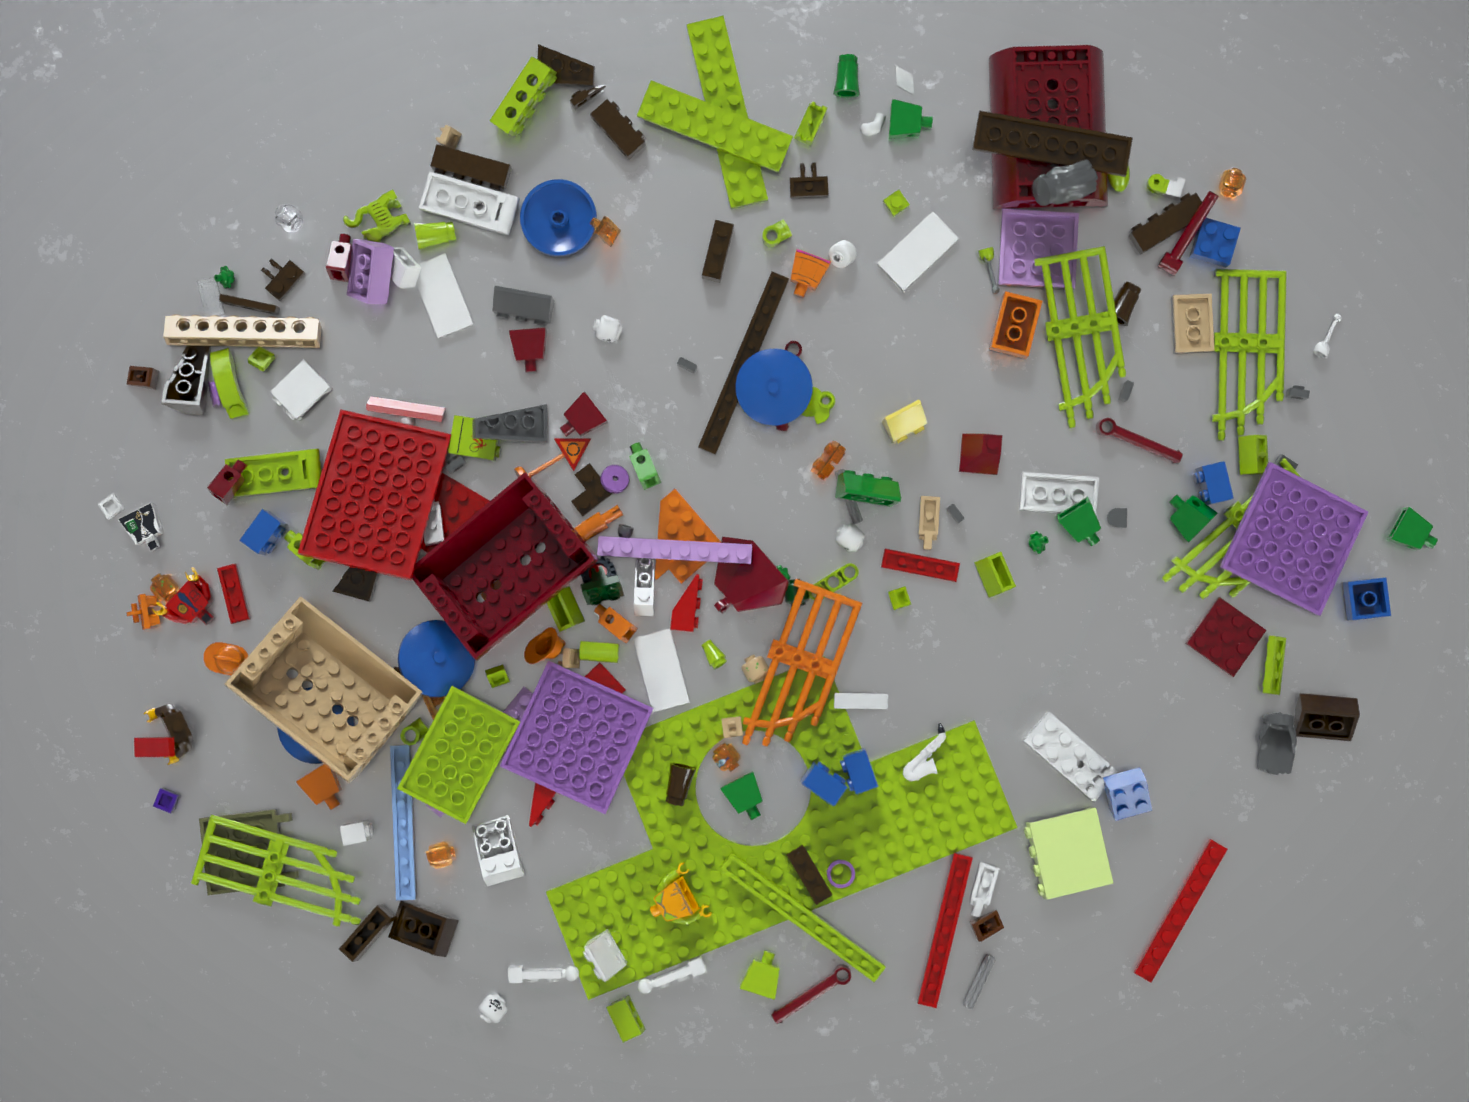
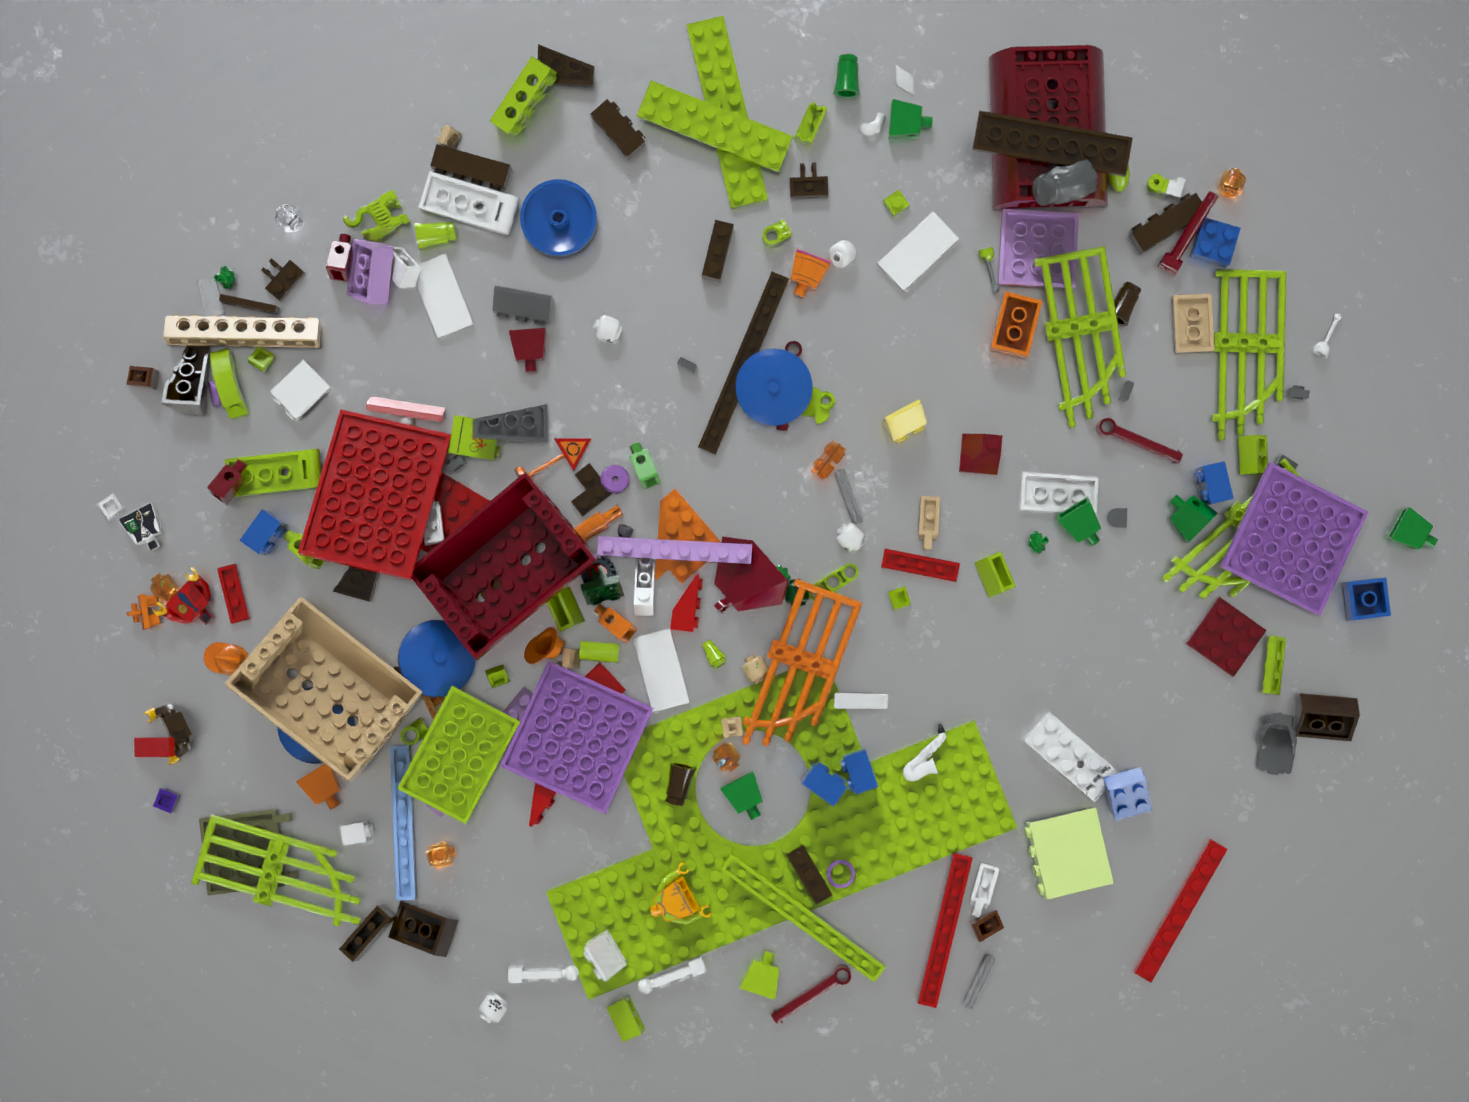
white slope [472,815,525,886] -> none
dark red torso [560,392,608,437] -> none
dark brown plate [570,85,606,110] -> none
clear orange hinge [590,216,621,246] -> none
green slope [835,470,901,507] -> none
dark grey tile [946,504,964,524] -> none

